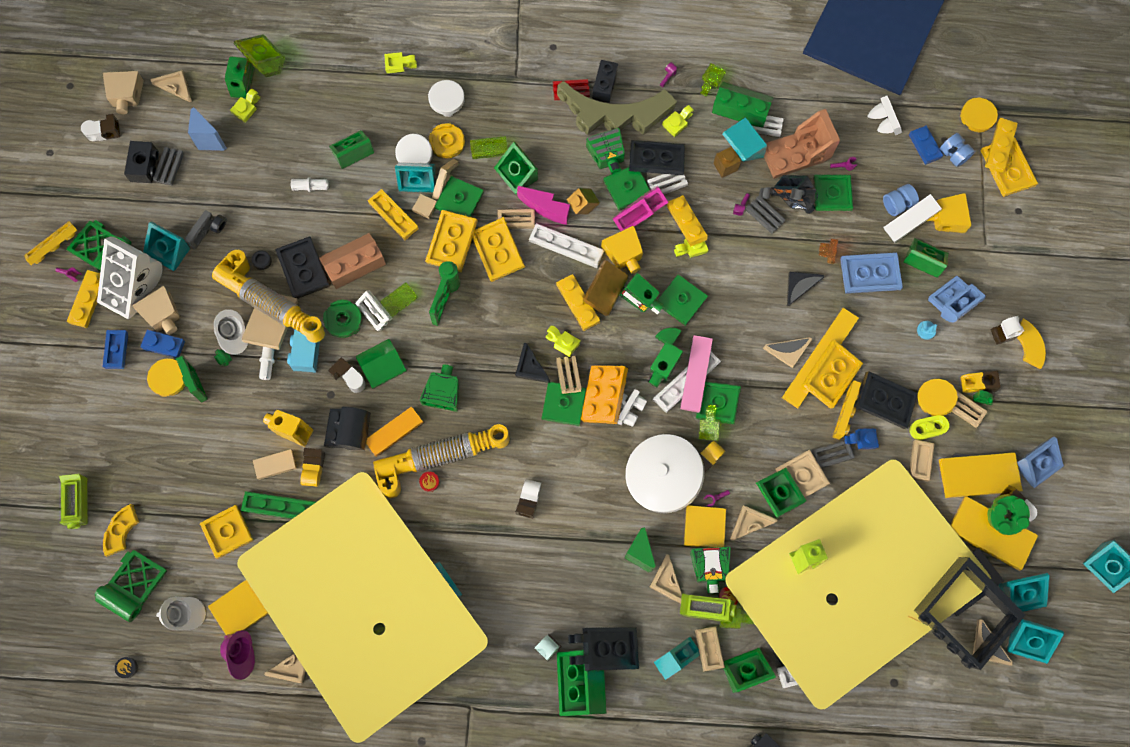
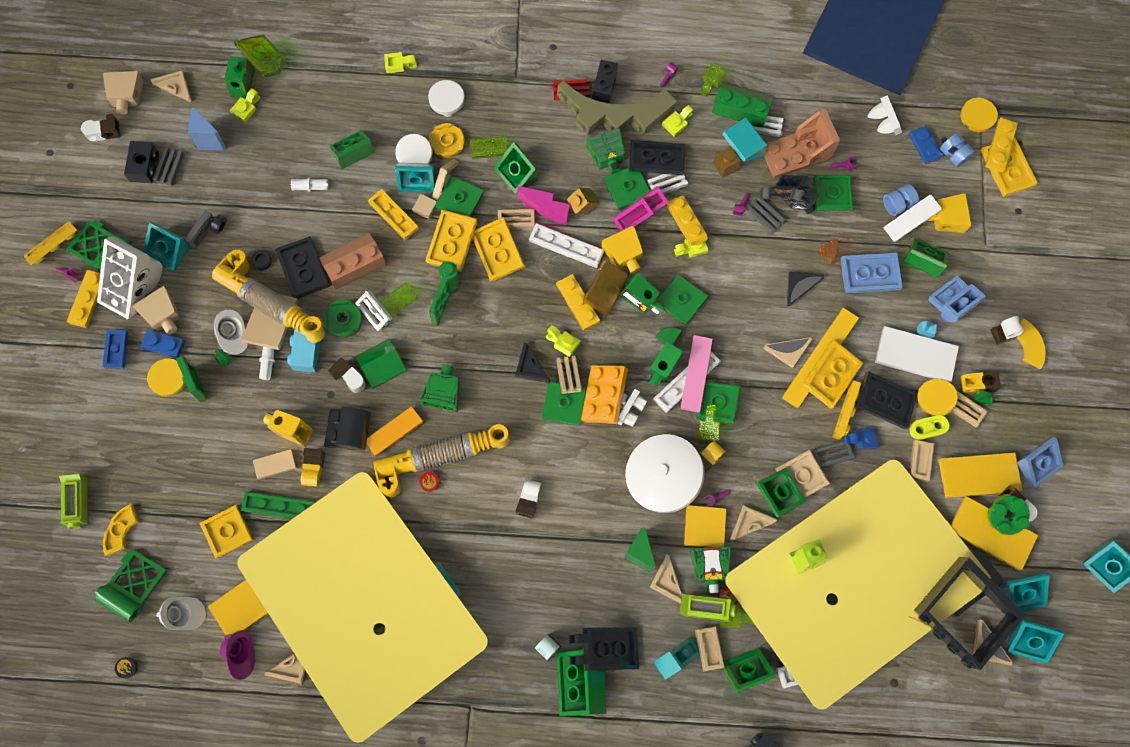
none -> white tile [875,326,959,383]

